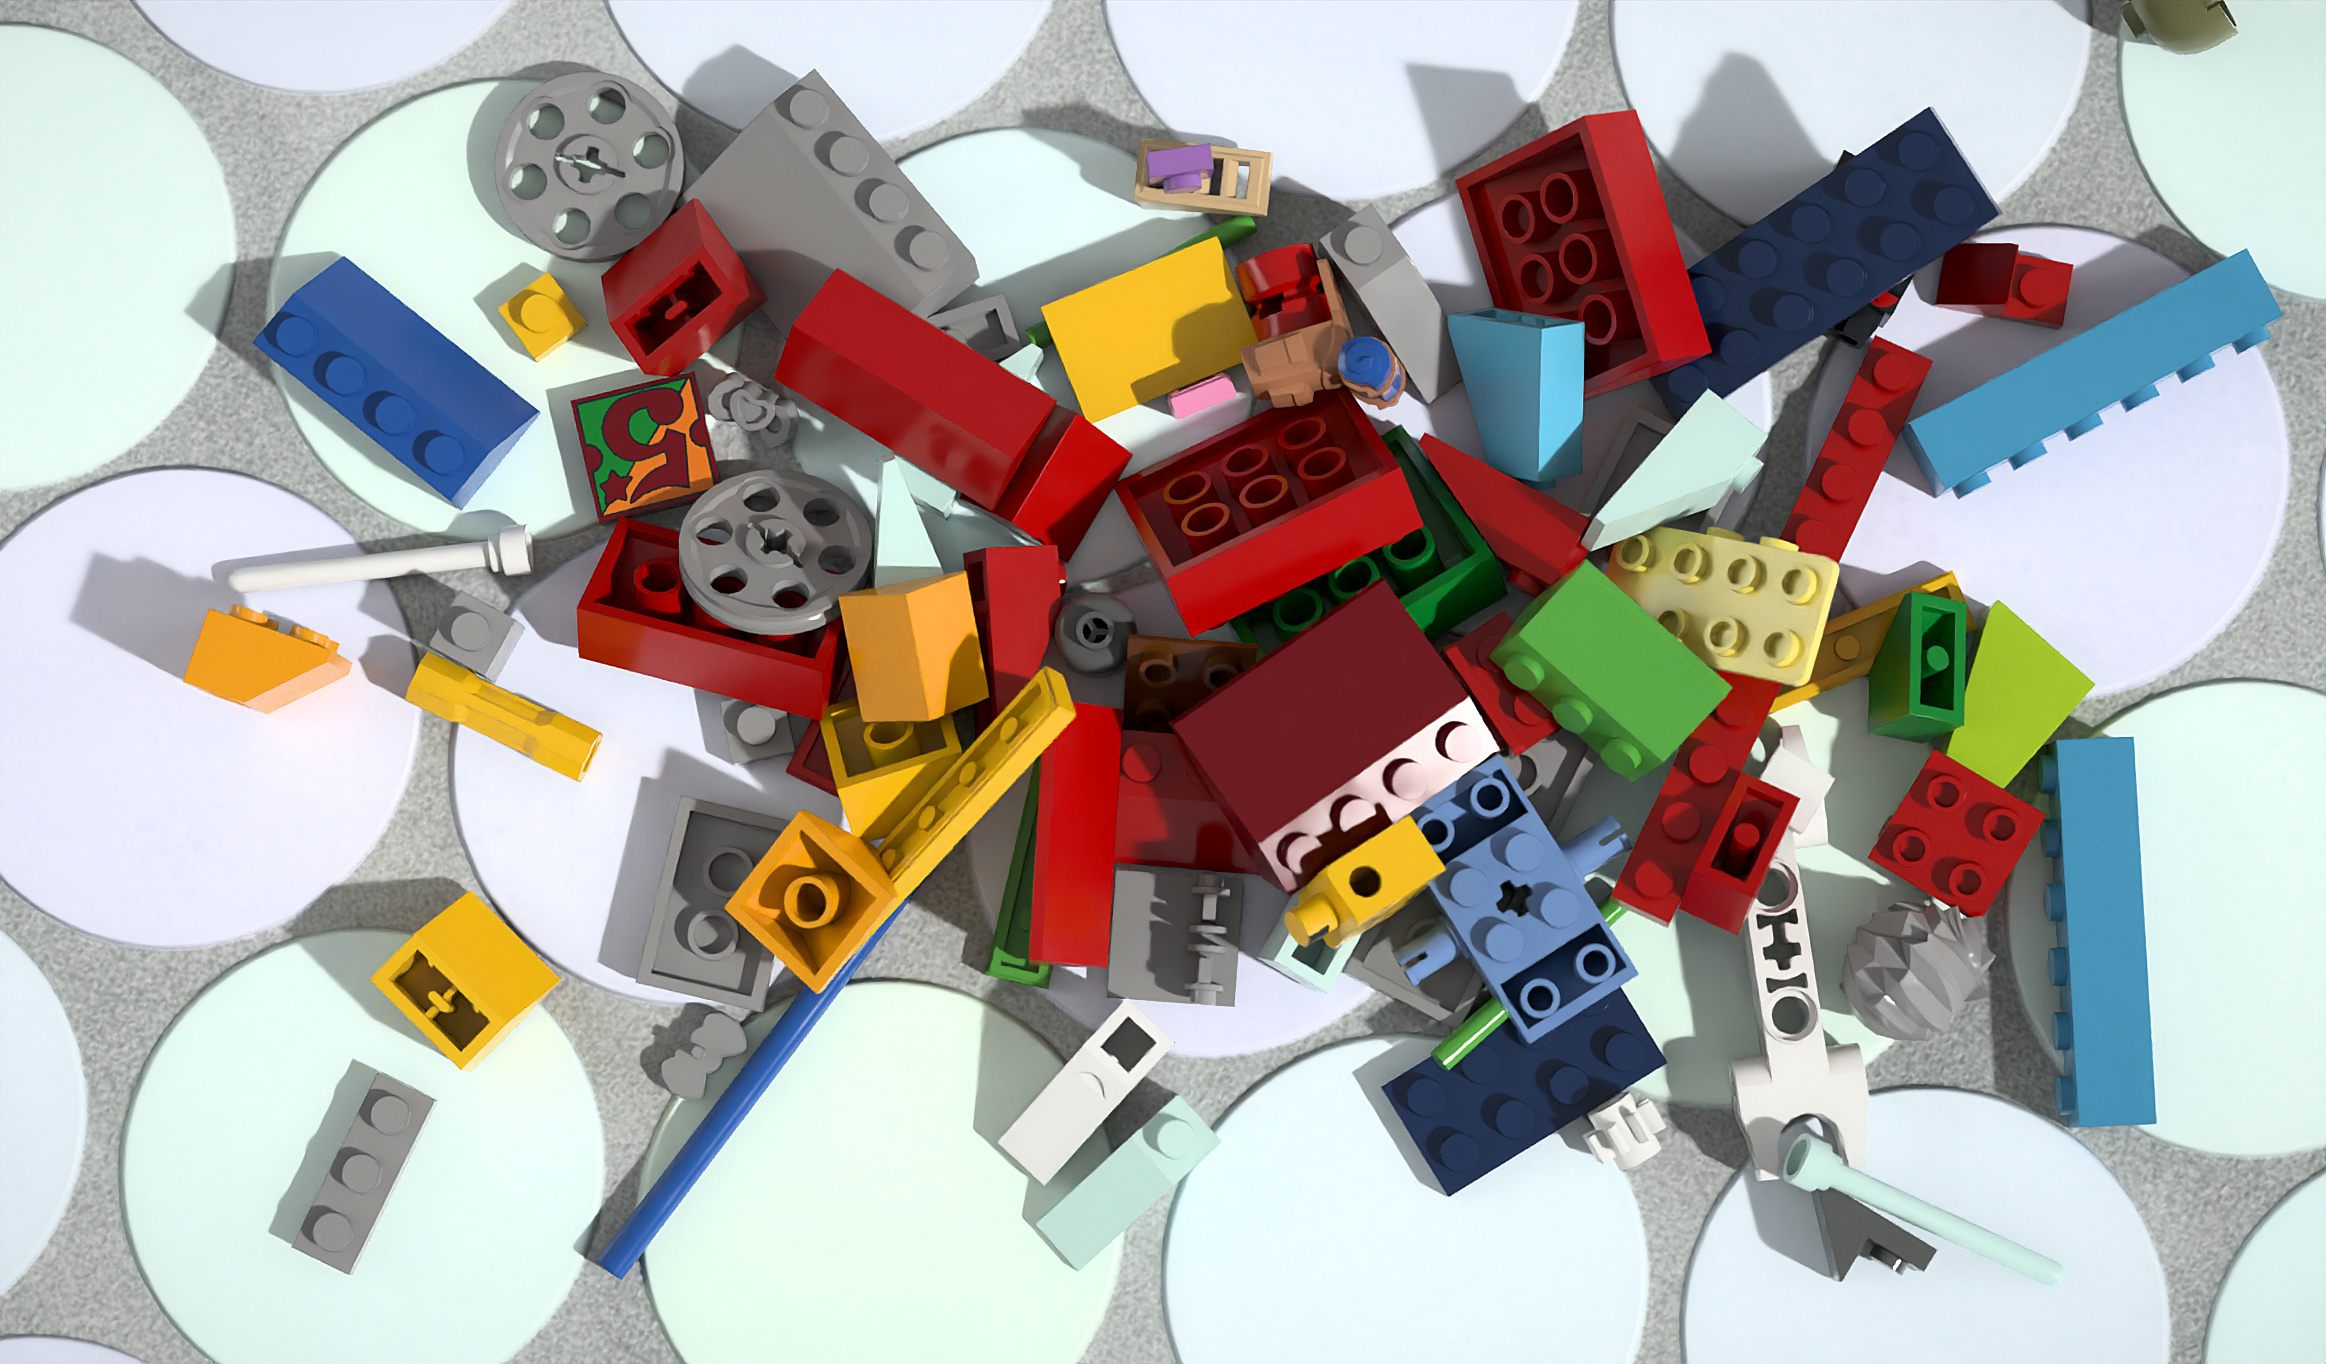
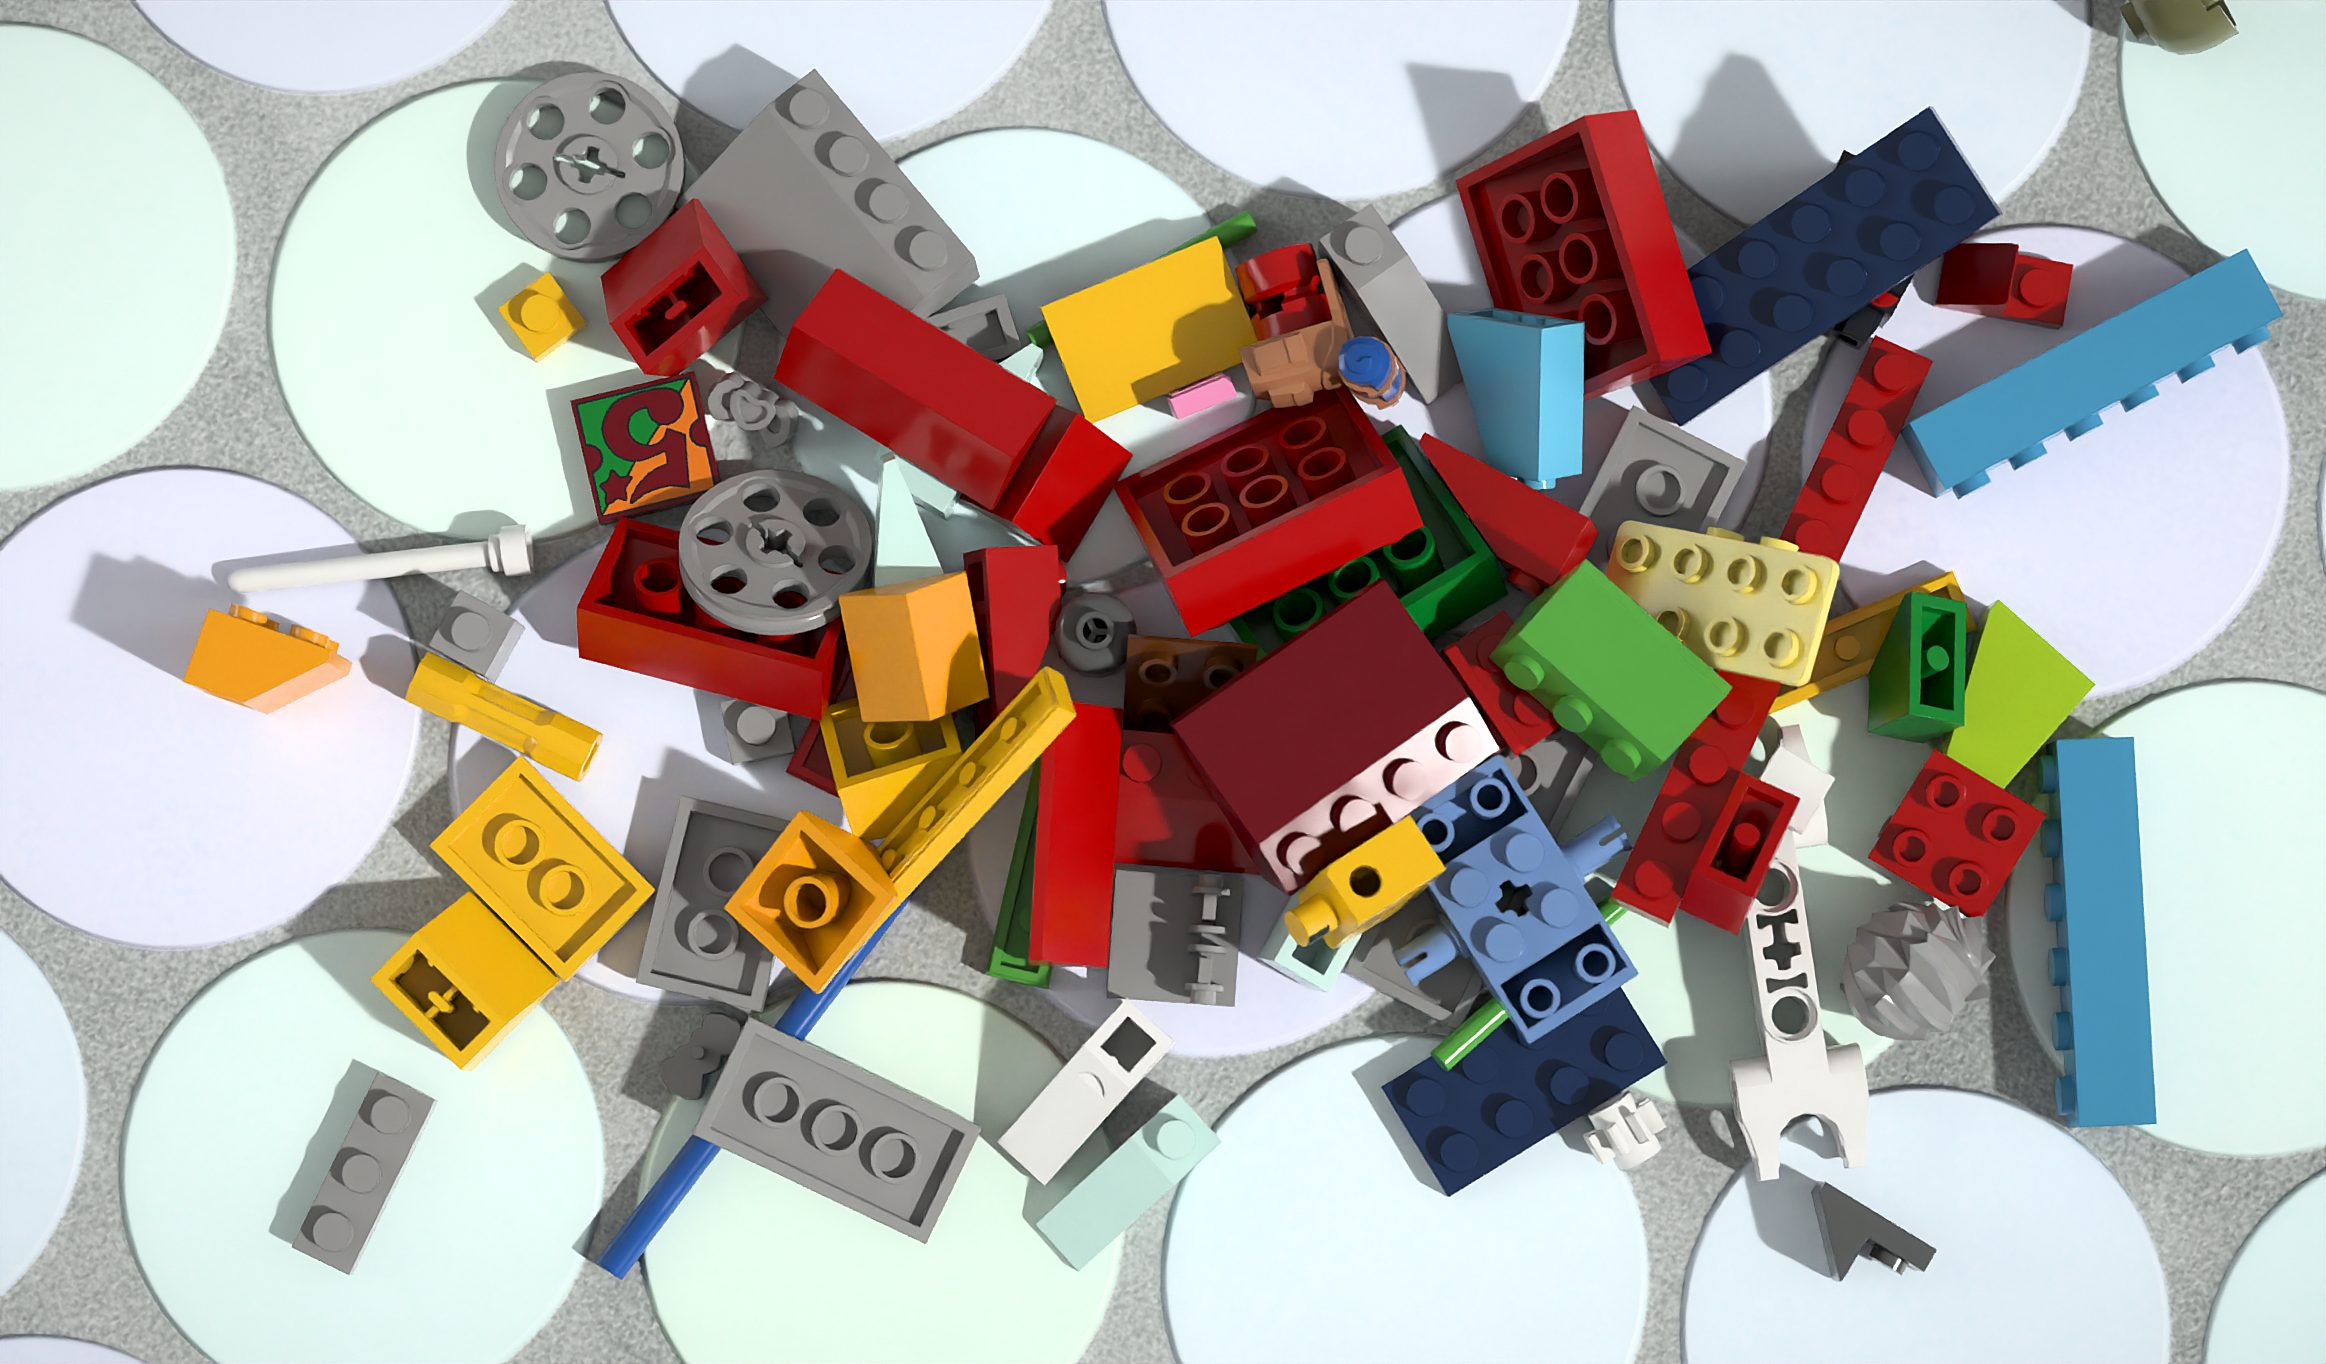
blue slope [253,256,541,511] -> none
tan slope [1134,138,1274,217] -> none
medium lavender plate [1146,143,1214,194] -> none
light aqua slope [1580,389,1768,552] -> none
light aqua piece [1783,1133,2064,1286] -> none
none -> yellow plate [429,755,658,982]
none -> light grey plate [692,1015,982,1244]

